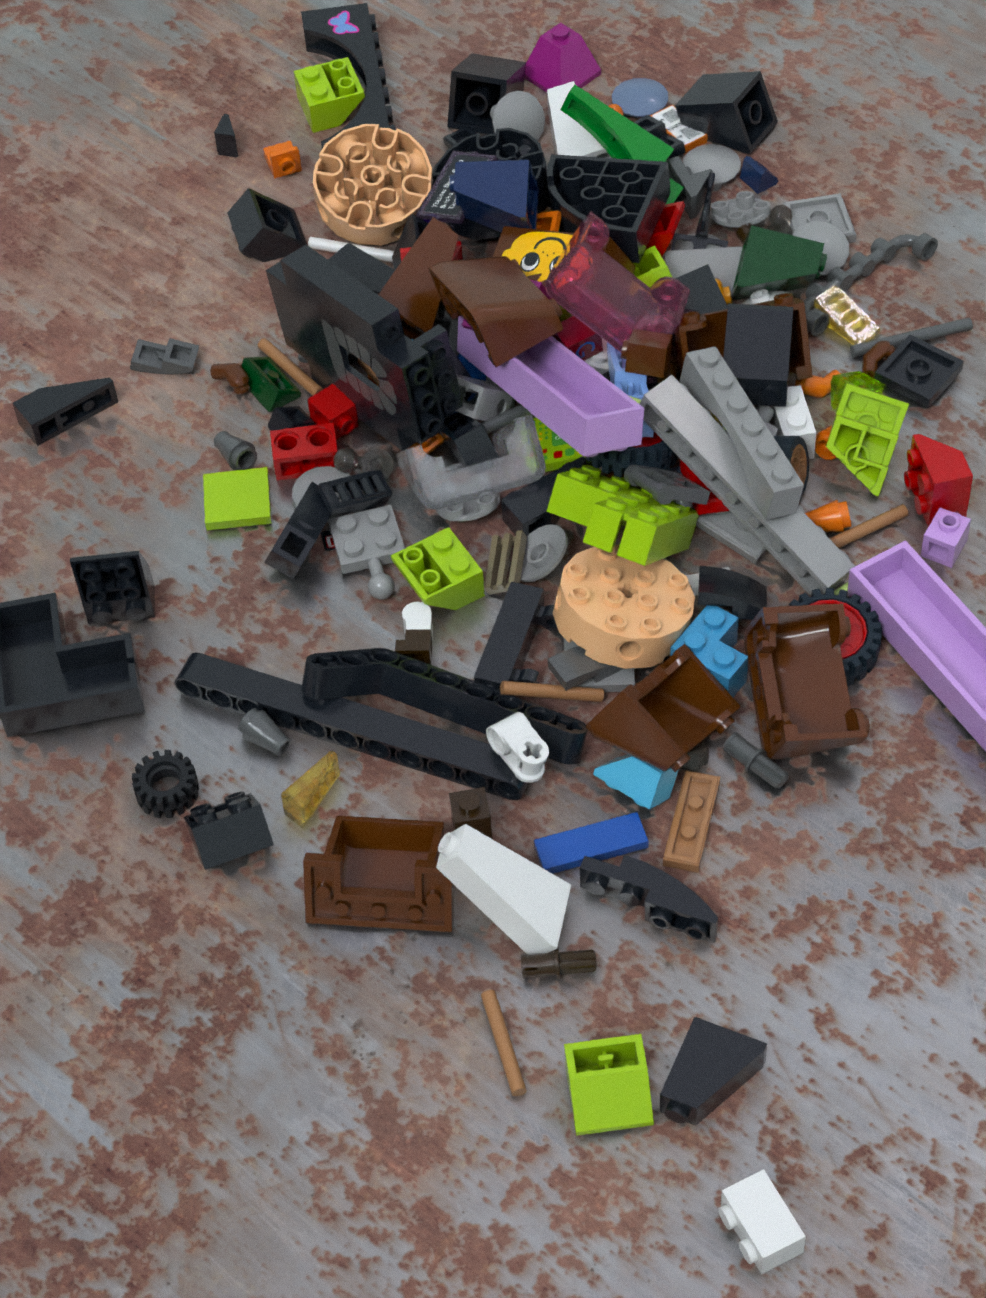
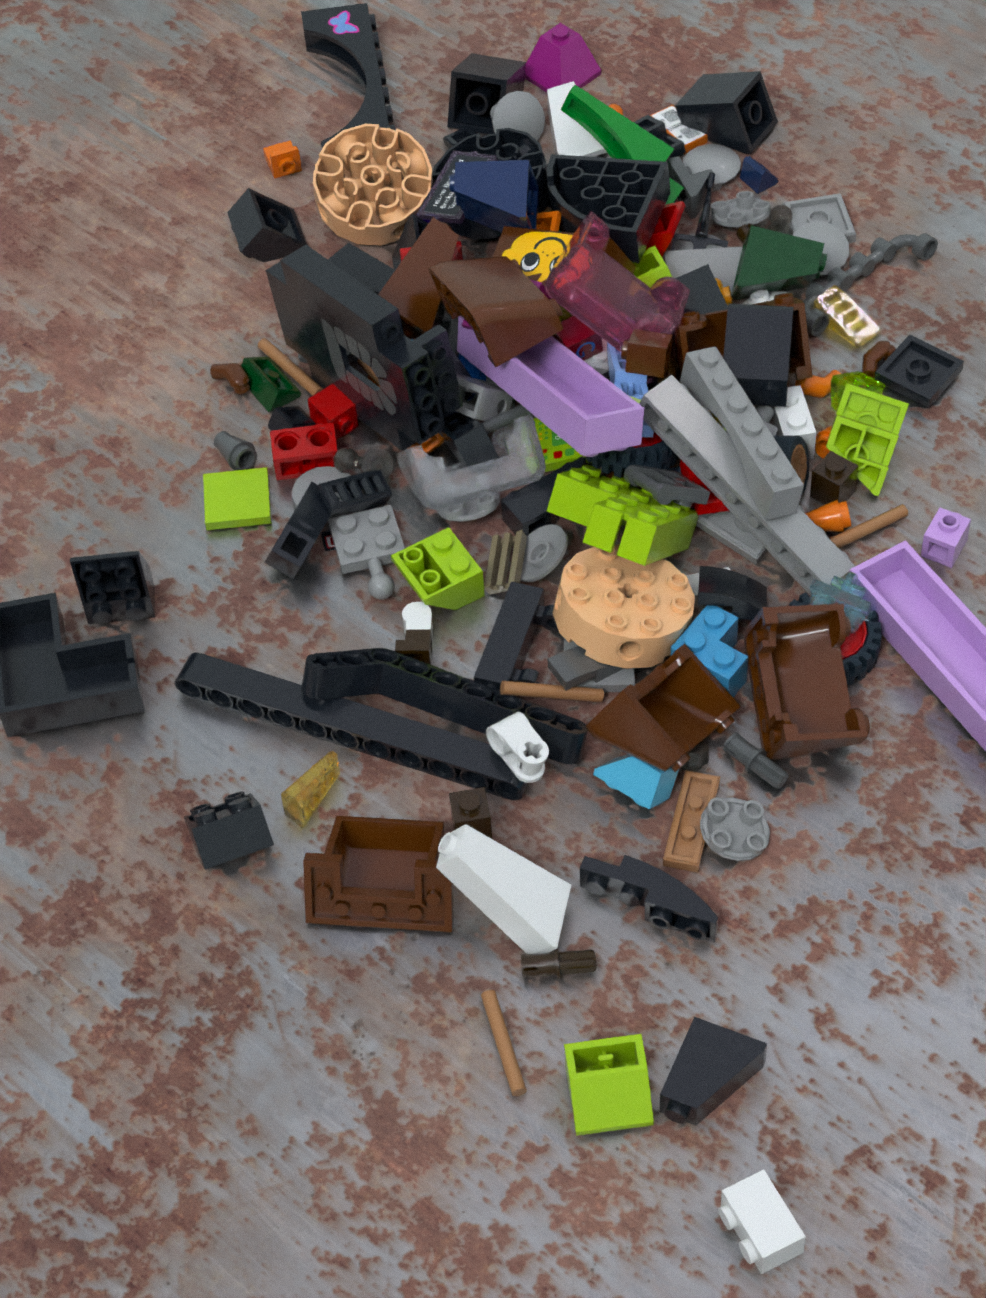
black slope [13,377,118,446] -> none
dark grey slope [130,338,200,374] -> none
black tyre [132,750,199,818] -> none
black slope [214,114,238,157] -> none
dark grey cone [238,708,291,756] -> none
lime slope [293,57,365,133] -> none
white bar [308,237,394,263] -> none
blue tile [534,812,649,874] -> none
sand blue dish [612,78,668,117] -> none
dark grey bar [850,317,973,358] -> none
red slope [904,434,973,527] -> none
none -> light grey dish [700,797,770,861]
none -> clear light blue hips [809,572,873,634]
none -> dark brown brick [810,451,858,505]

